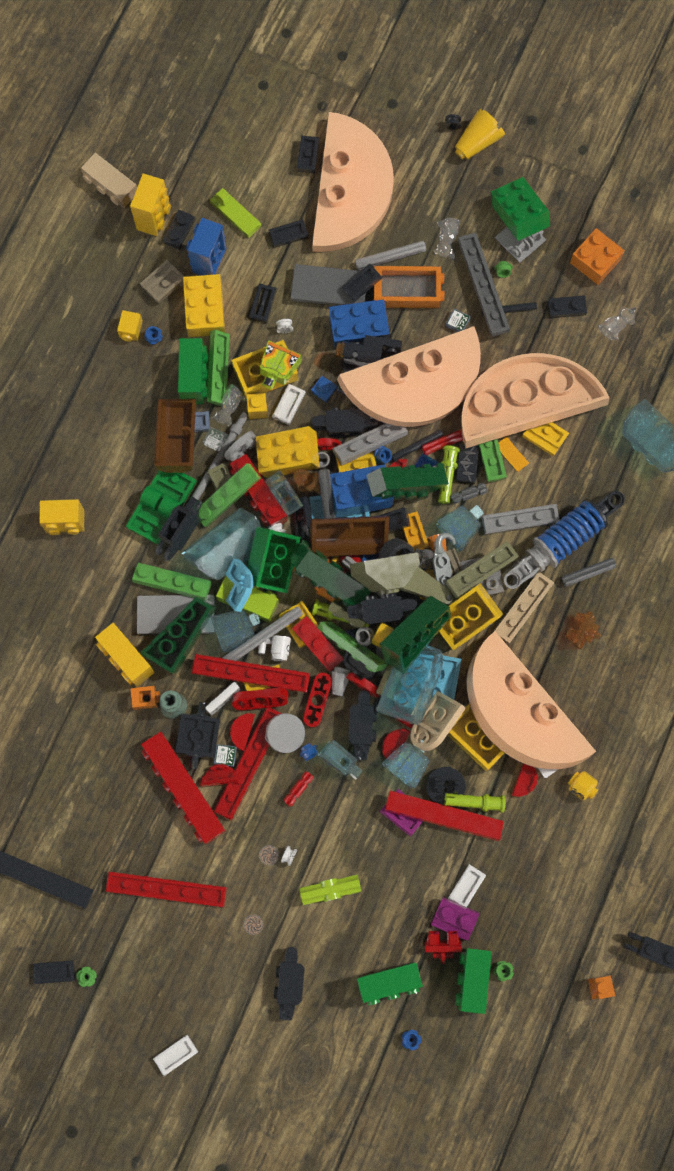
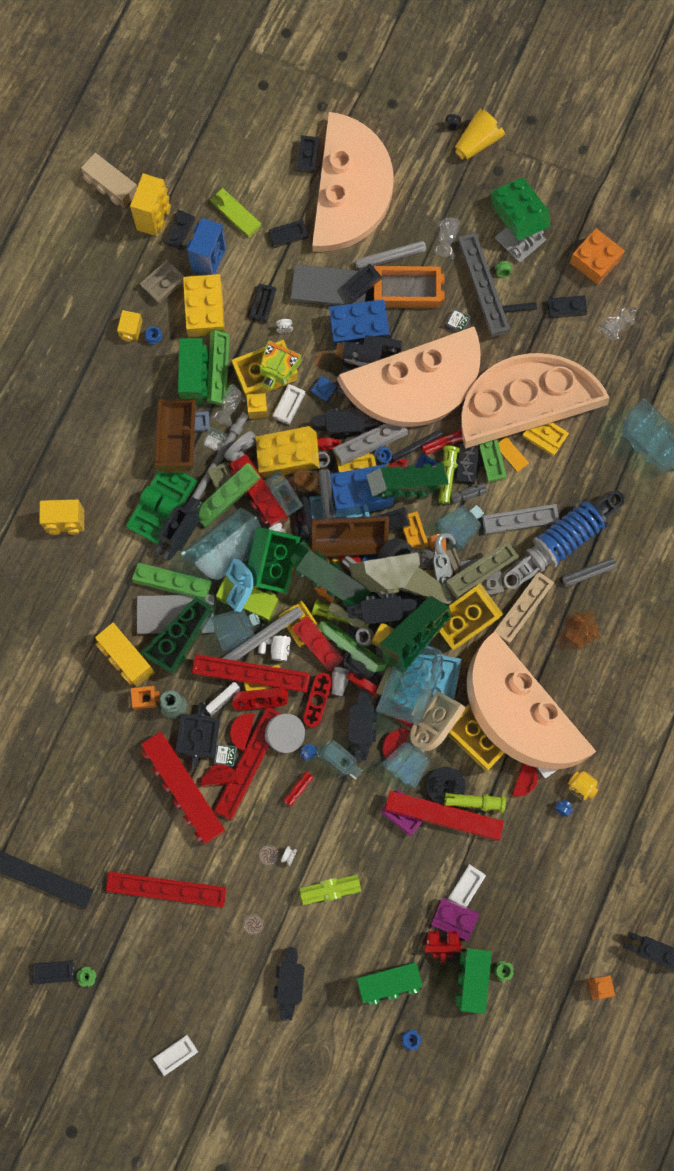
none -> blue plate [554,800,573,817]

